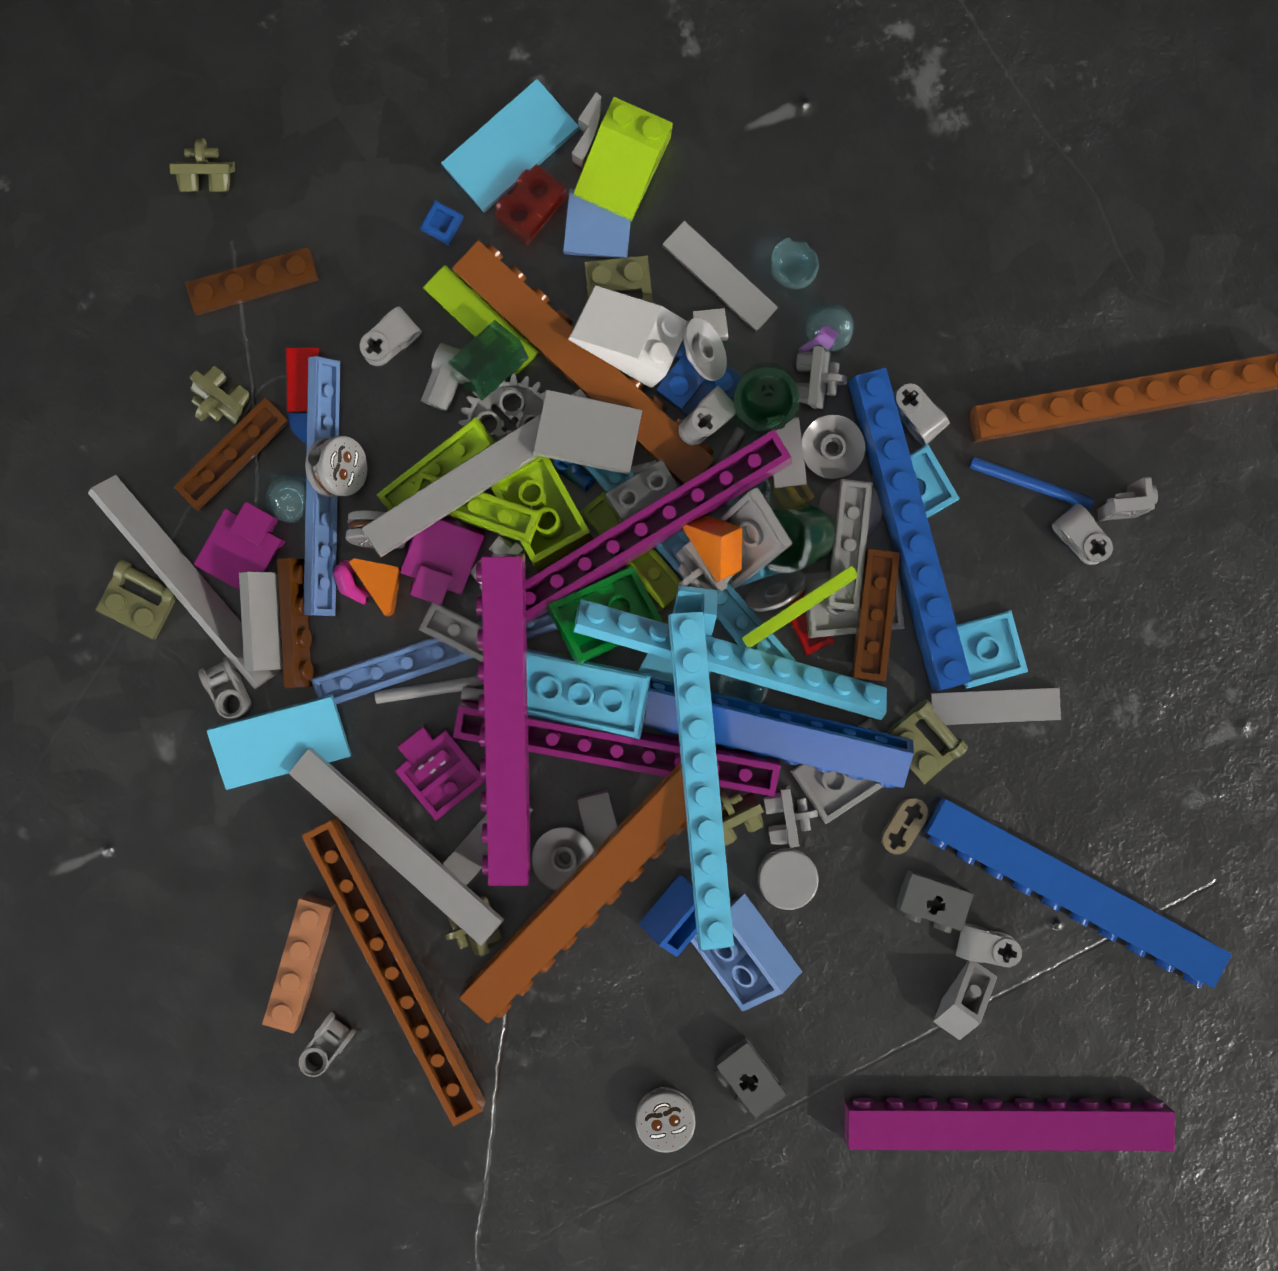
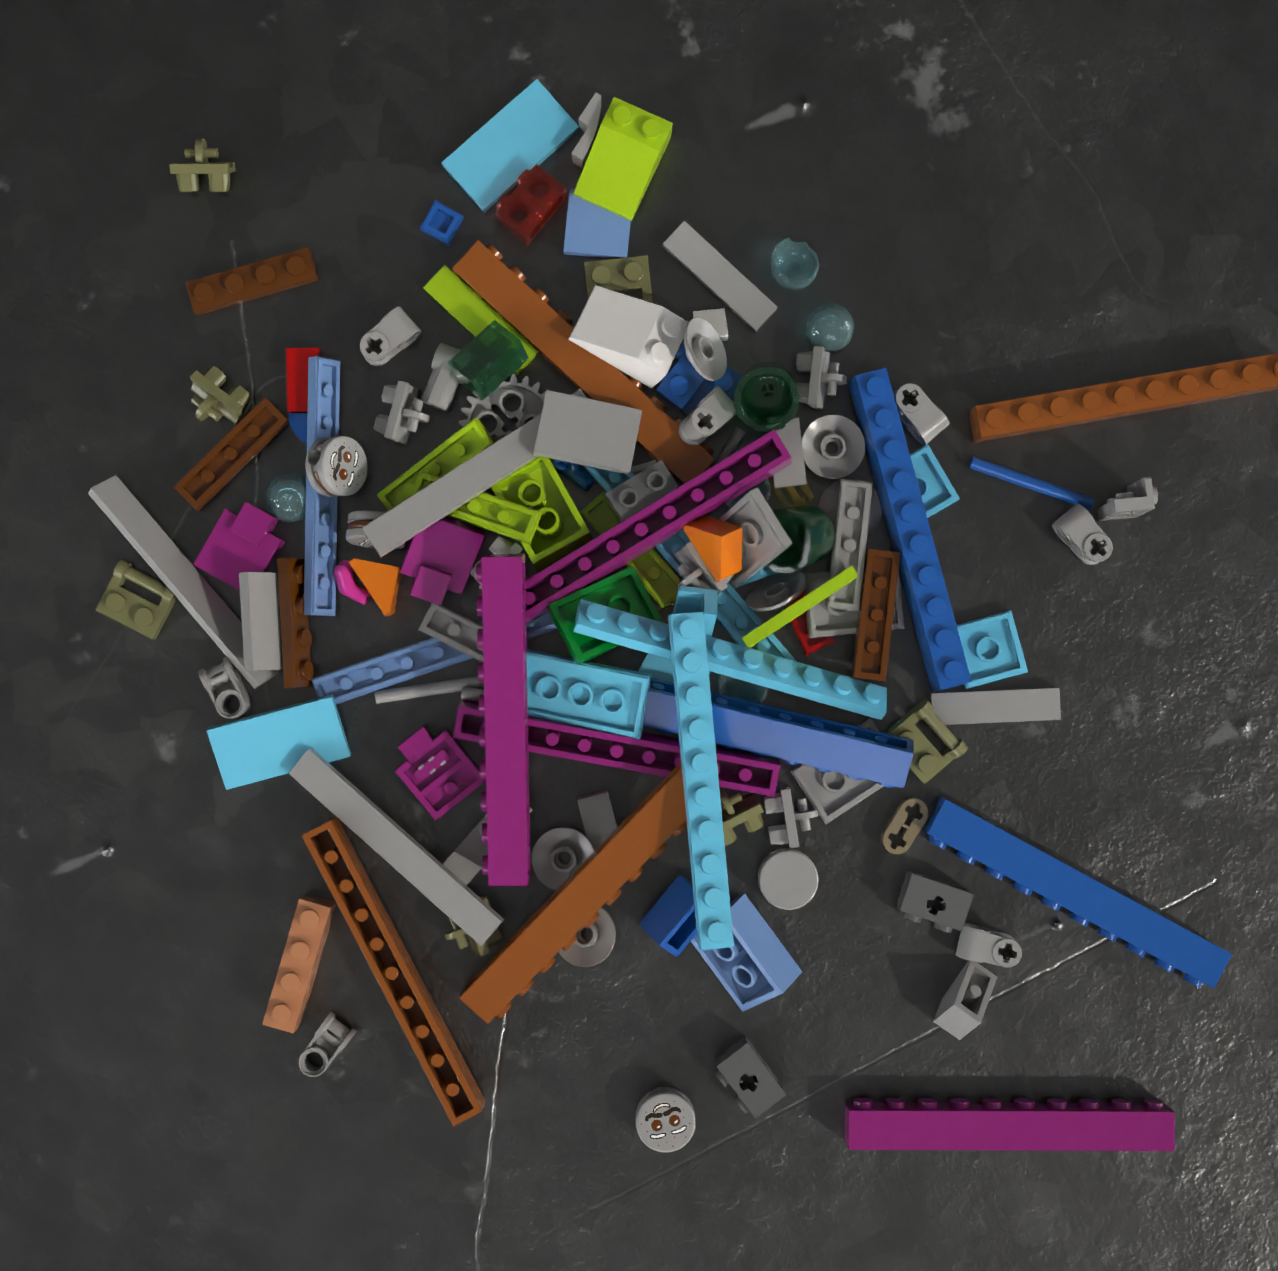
medium lavender hand [798,325,839,353] -> none
none -> light grey hips [373,381,430,445]
none -> light grey dish [558,907,616,967]

